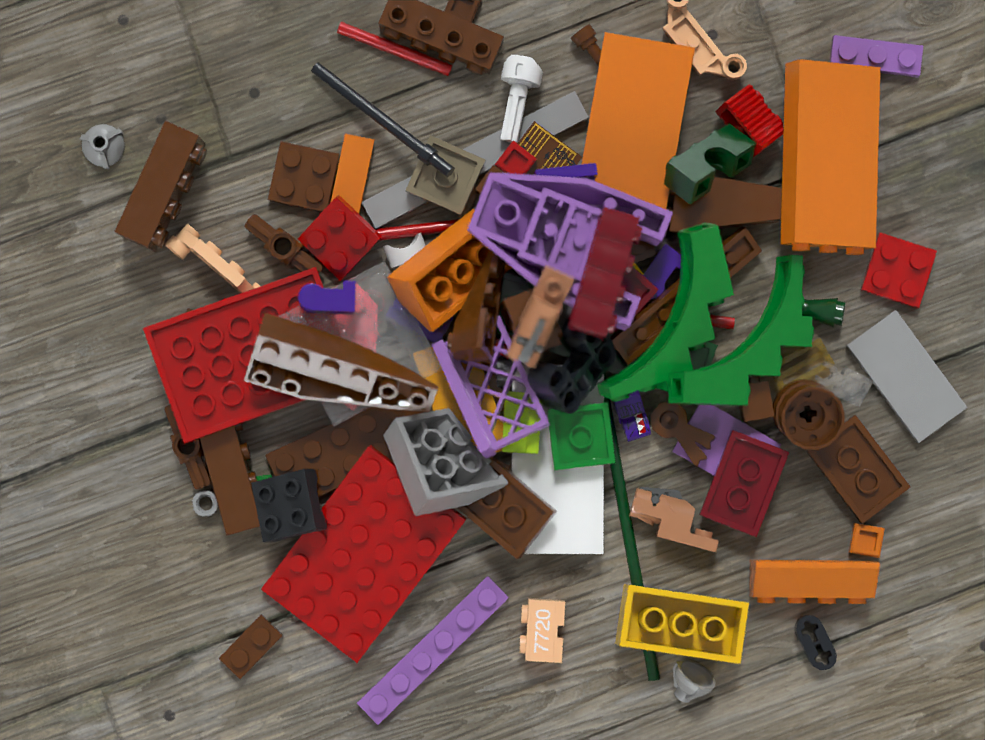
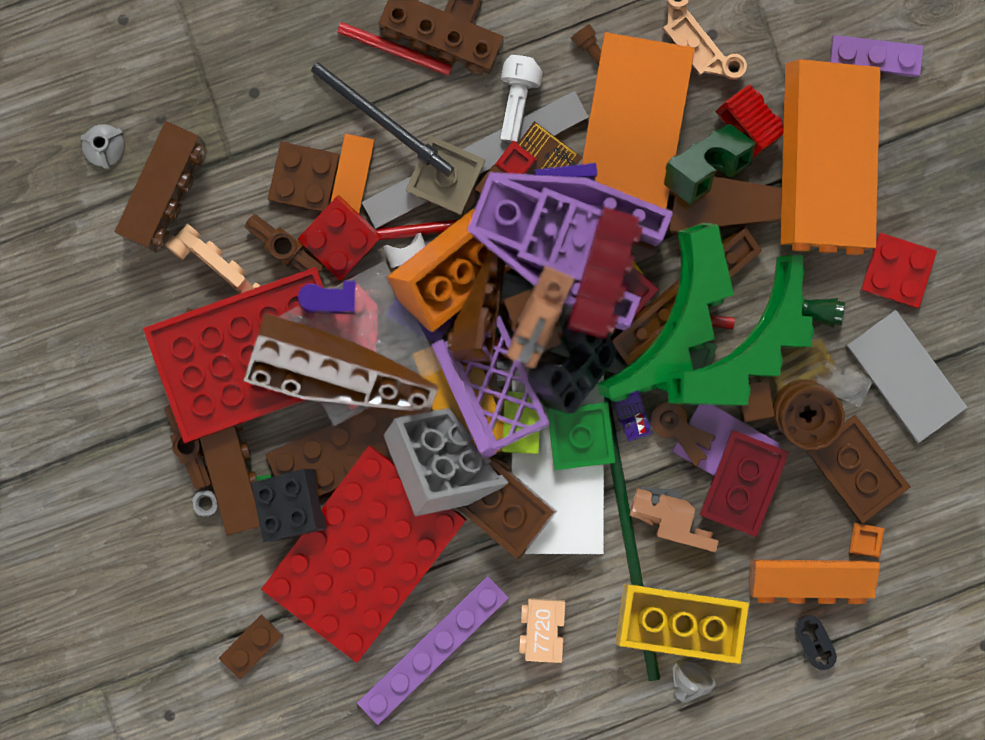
dark purple leg [644,244,681,300] -> none

